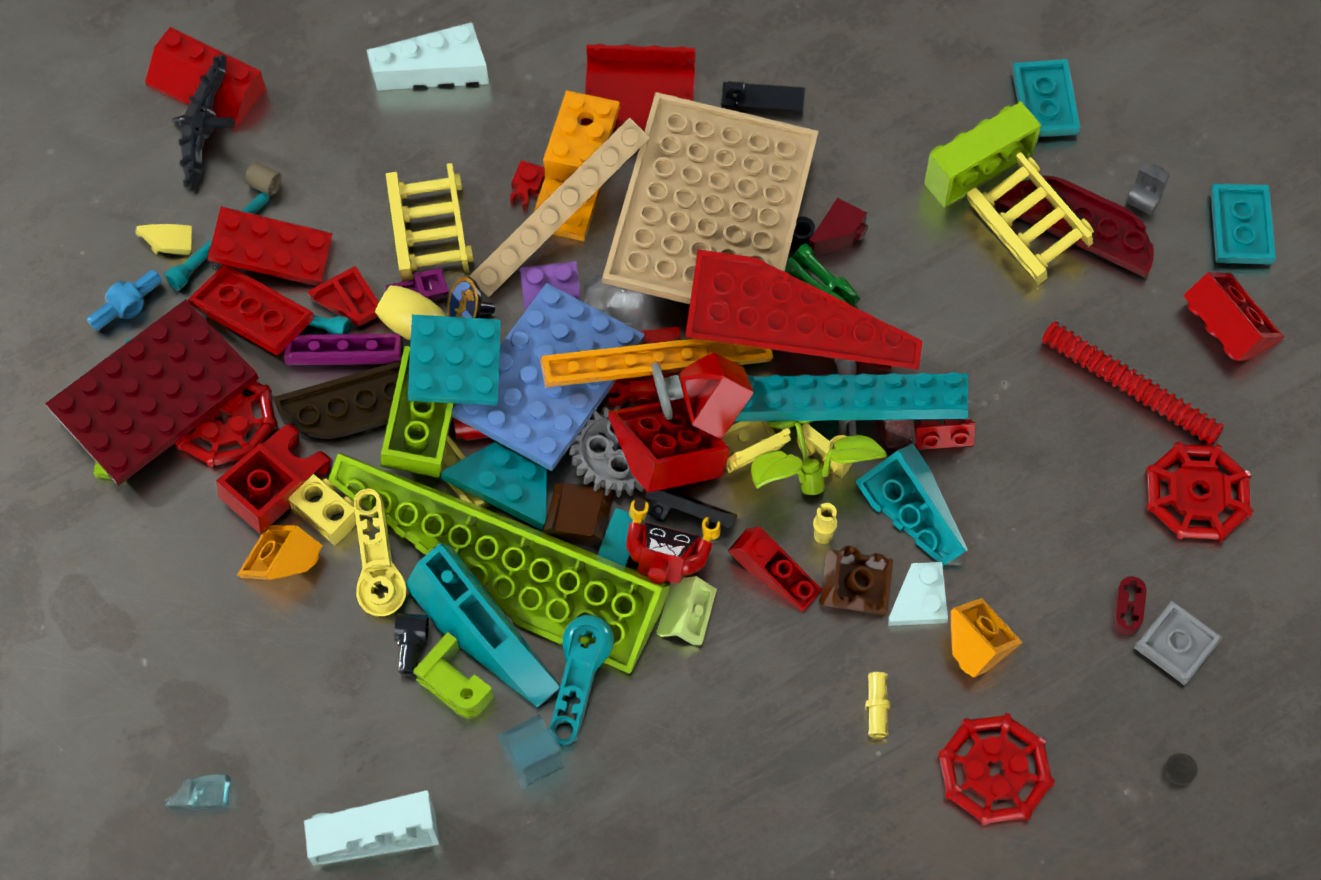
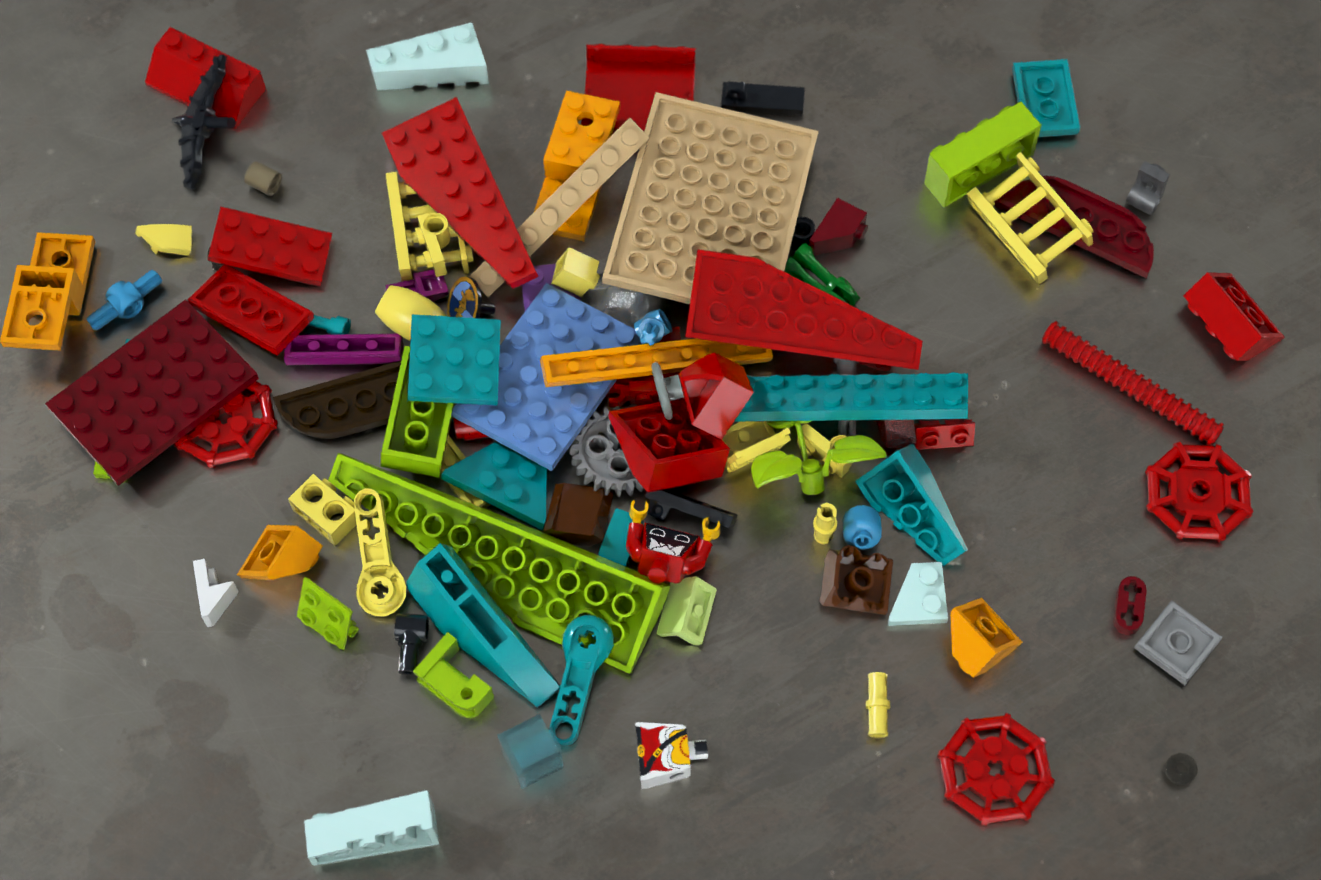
teal piece [163,193,269,291] -> none
clear light blue slope [164,774,231,809] -> none
red brick [216,424,333,534] -> none
red wing [307,266,379,327] -> none
red plate [510,160,545,210] -> none
red slope [727,526,822,612] -> none
teal plate [1210,184,1276,264] -> none
none -> light orange bracket [0,232,95,351]
none -> white slope [193,559,239,627]
none -> lime hinge [297,577,359,651]
none -> red wing [382,97,539,289]
none -> light yellow plate [415,213,451,277]
none -> light yellow brick [551,247,600,297]
none -> dark azure axle [634,309,672,346]
none -> torso [635,722,708,789]
none -> dark azure head [842,505,882,550]

